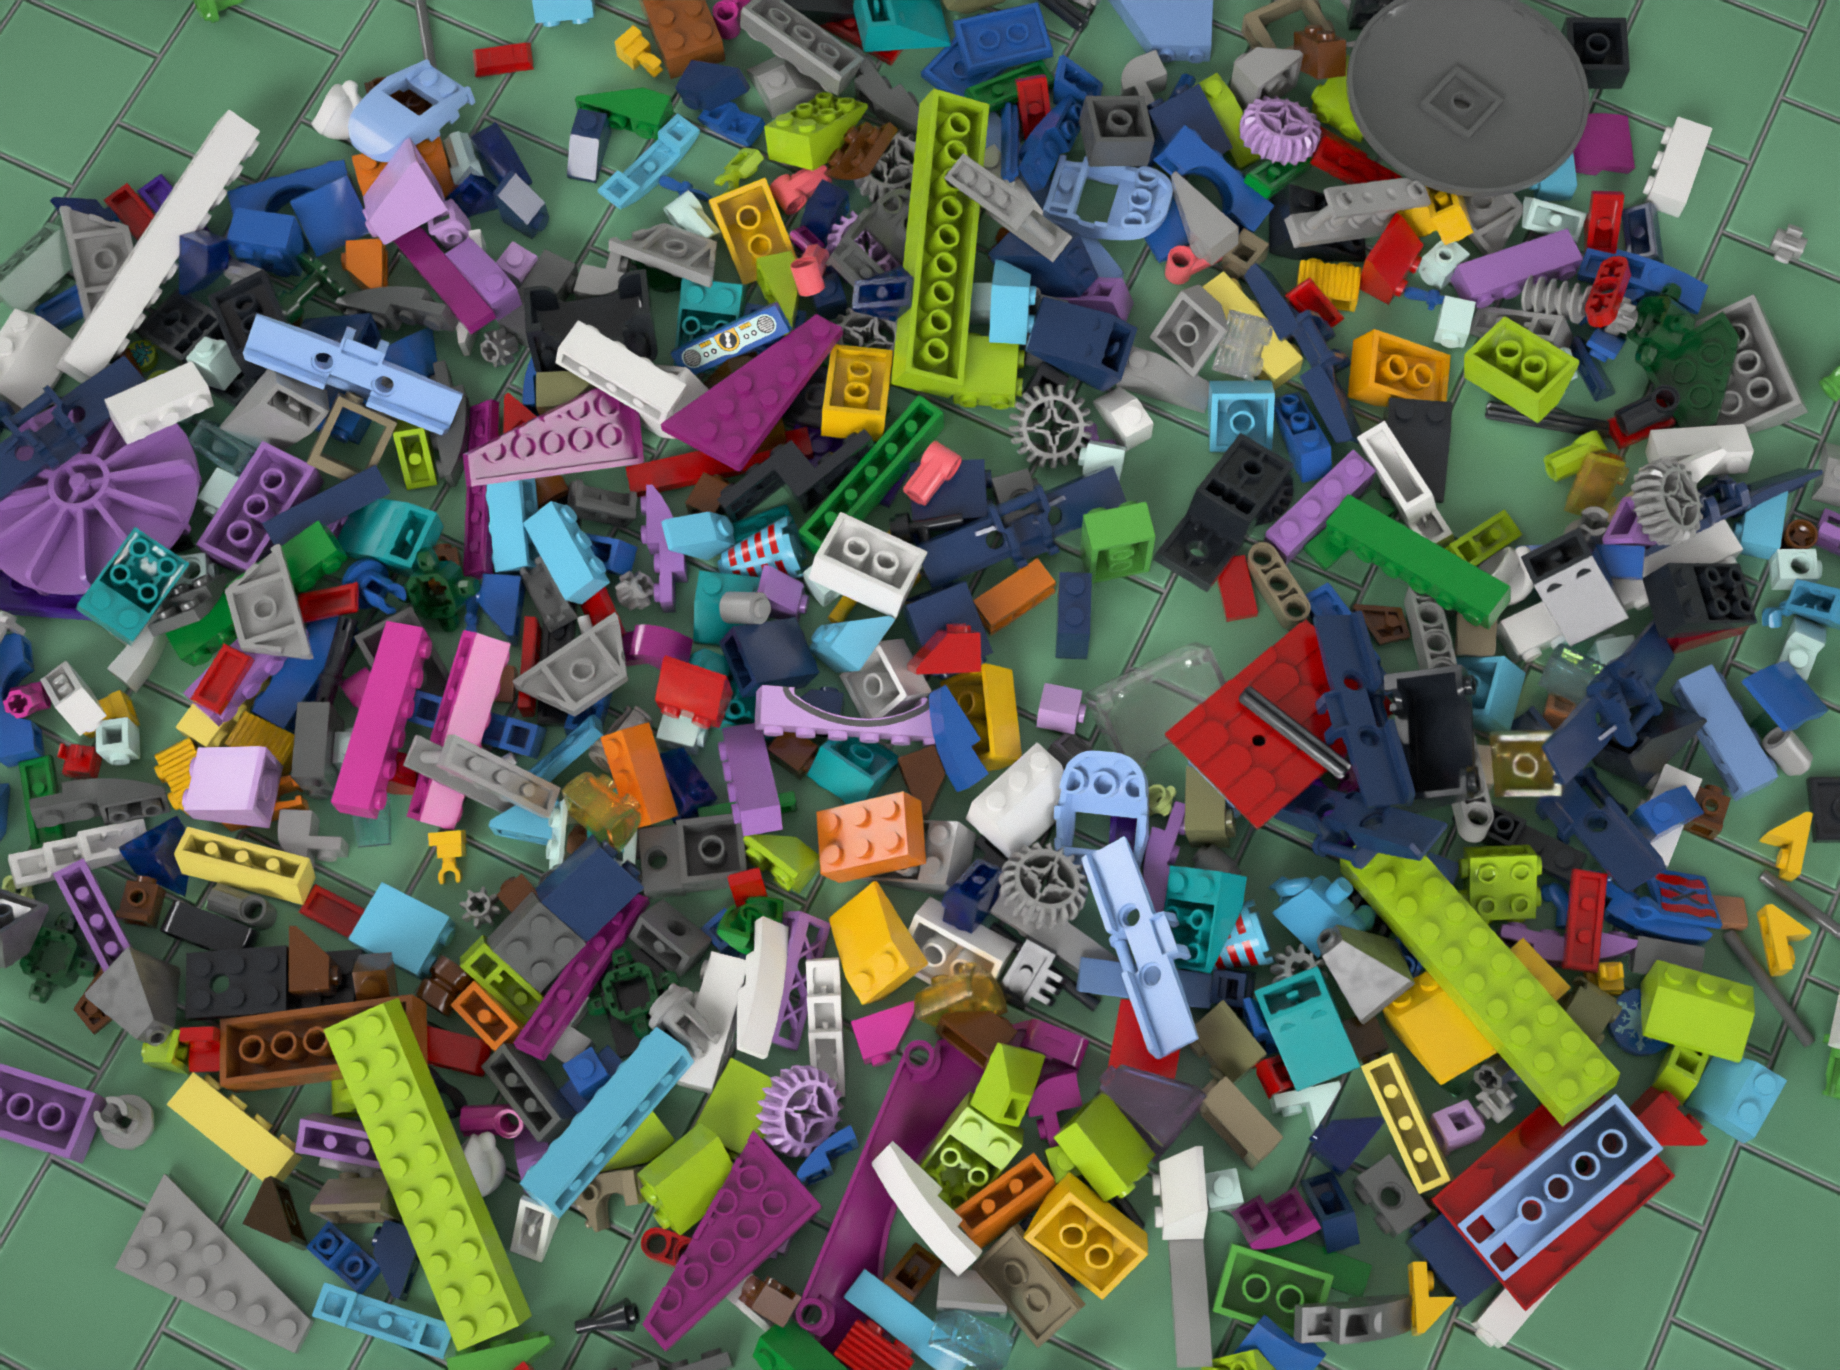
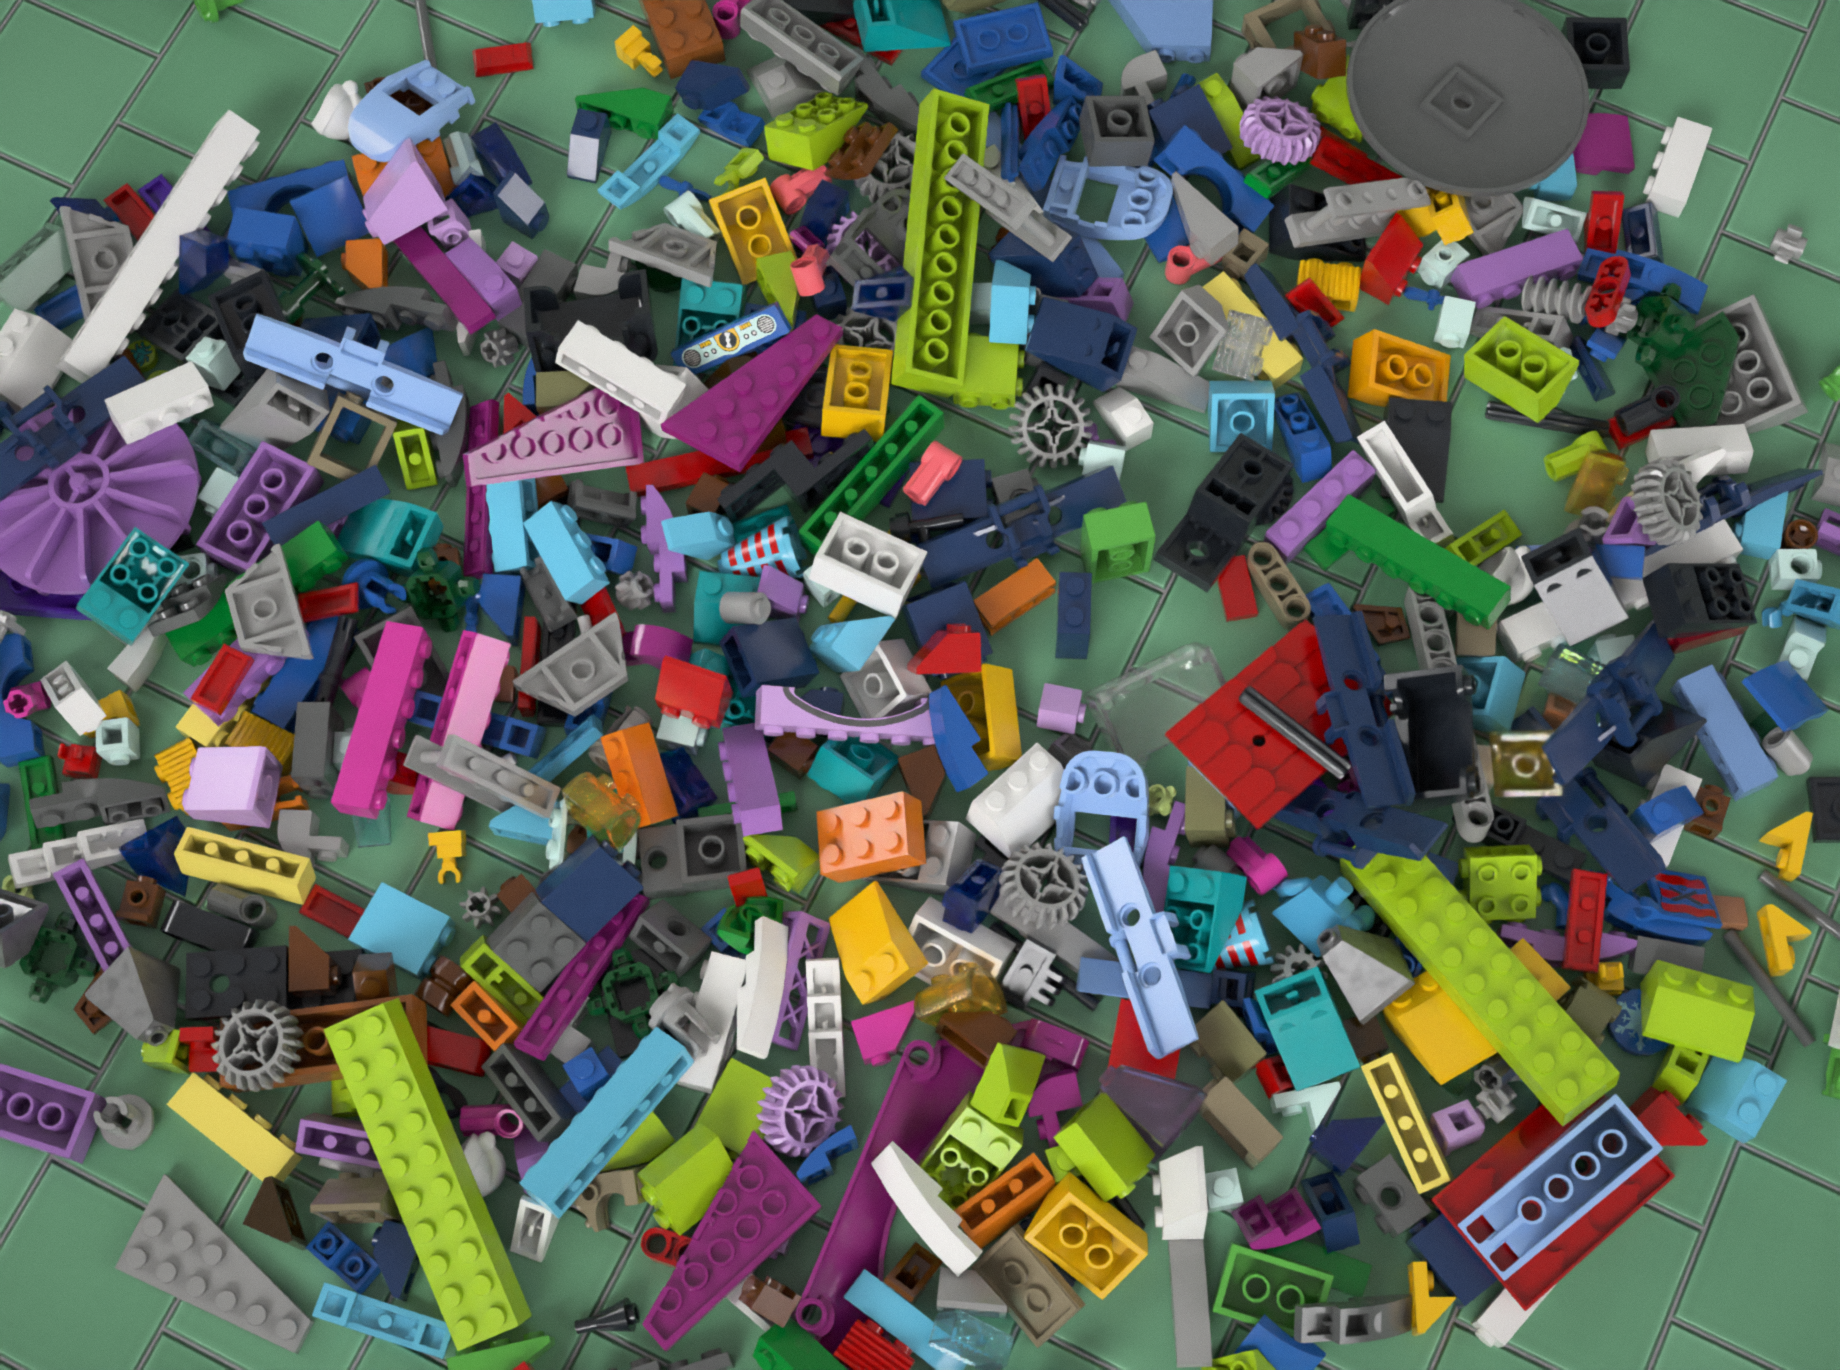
none -> light grey gear [211,999,305,1092]
none -> dark pink piece [1226,836,1289,896]

